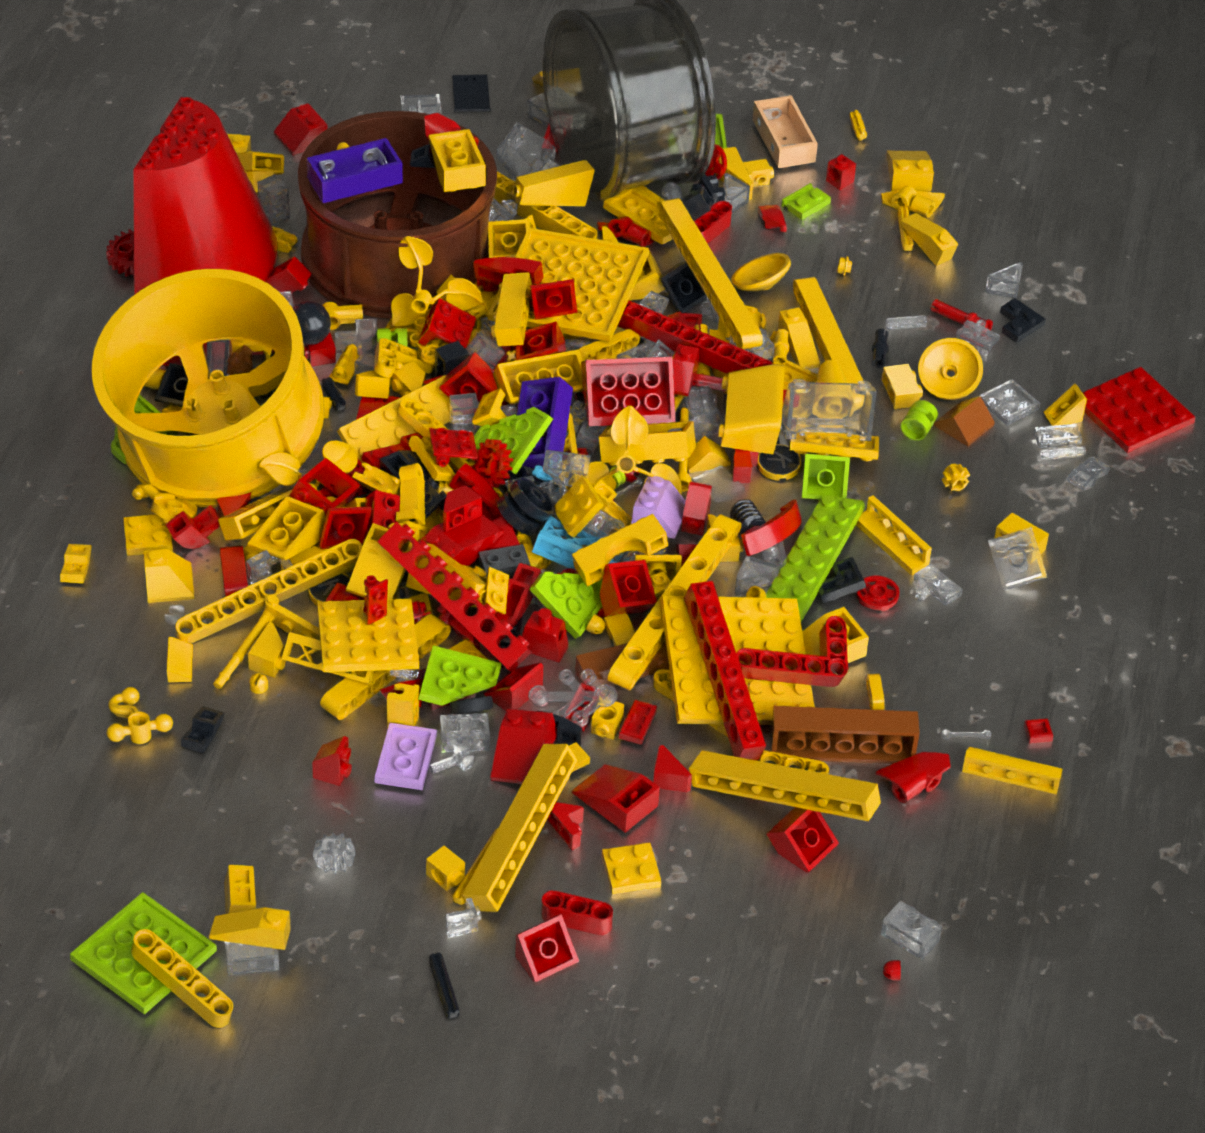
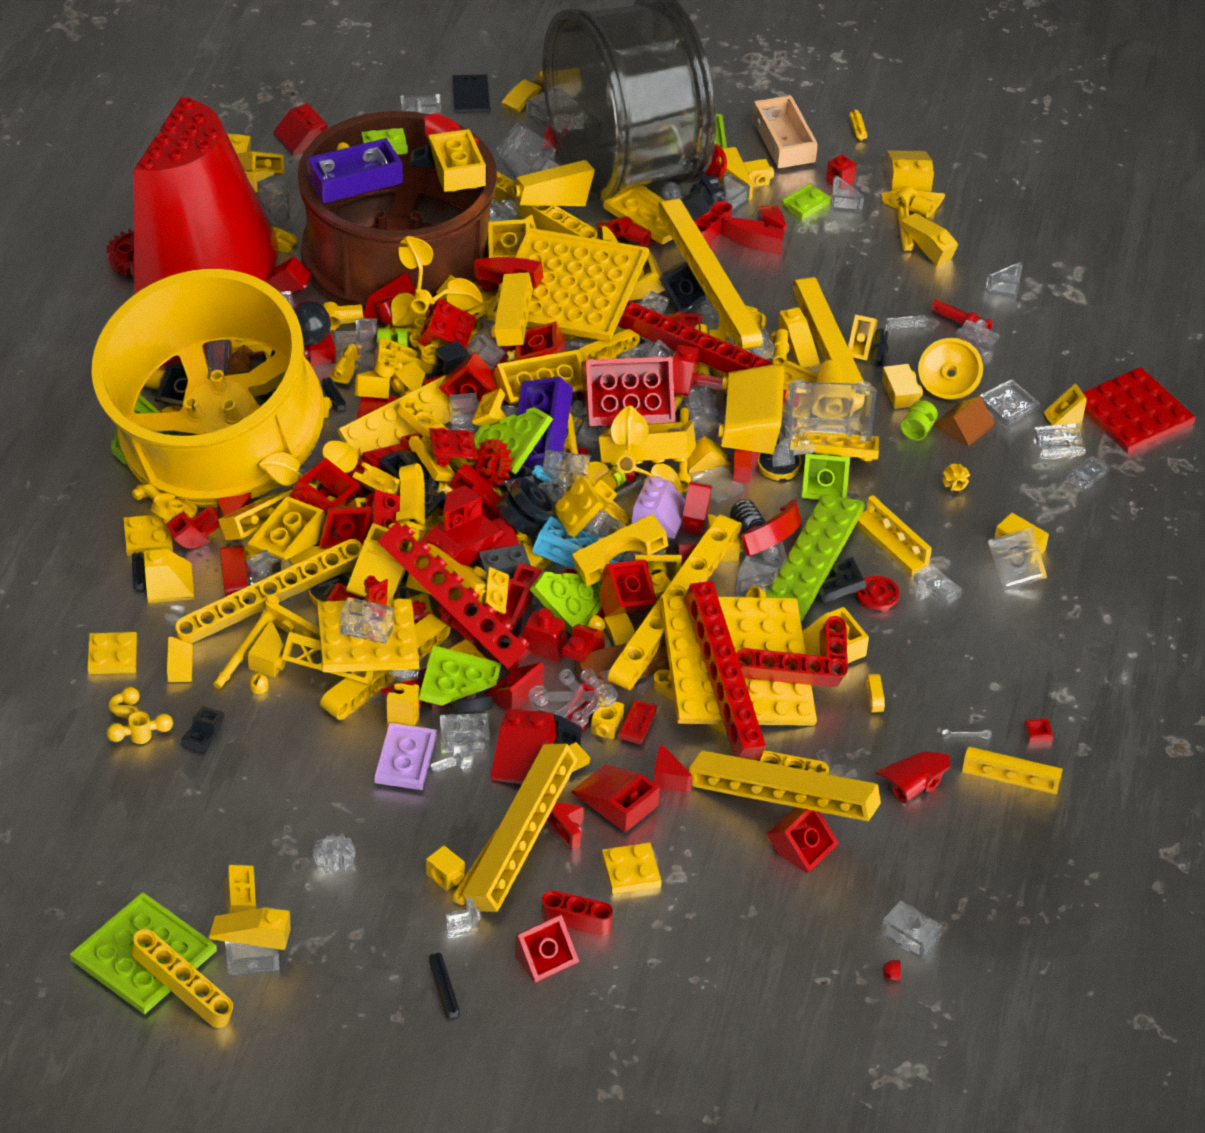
yellow slope [60,544,92,583] -> none
red slope [312,736,352,786] -> none
red slope [530,279,578,320] -> none
yellow dish [731,253,791,291] -> none
dark orange brick [770,706,920,764] -> none
yellow plate [837,256,852,276] -> none
black plate [1000,298,1046,343] -> none
none -> yellow plate [88,632,137,674]
none -> black axle [131,552,146,591]
none -> clear brick [340,597,394,644]
none -> lime plate [361,128,408,155]
none -> red panel [363,272,416,324]
none -> yellow slope [502,79,541,114]
none -> red brick [562,624,605,662]
none -> red slope [722,216,784,255]
none -> clear brick [772,437,816,467]
none -> clear slope [831,176,864,213]
none -> yellow slope [848,315,878,361]

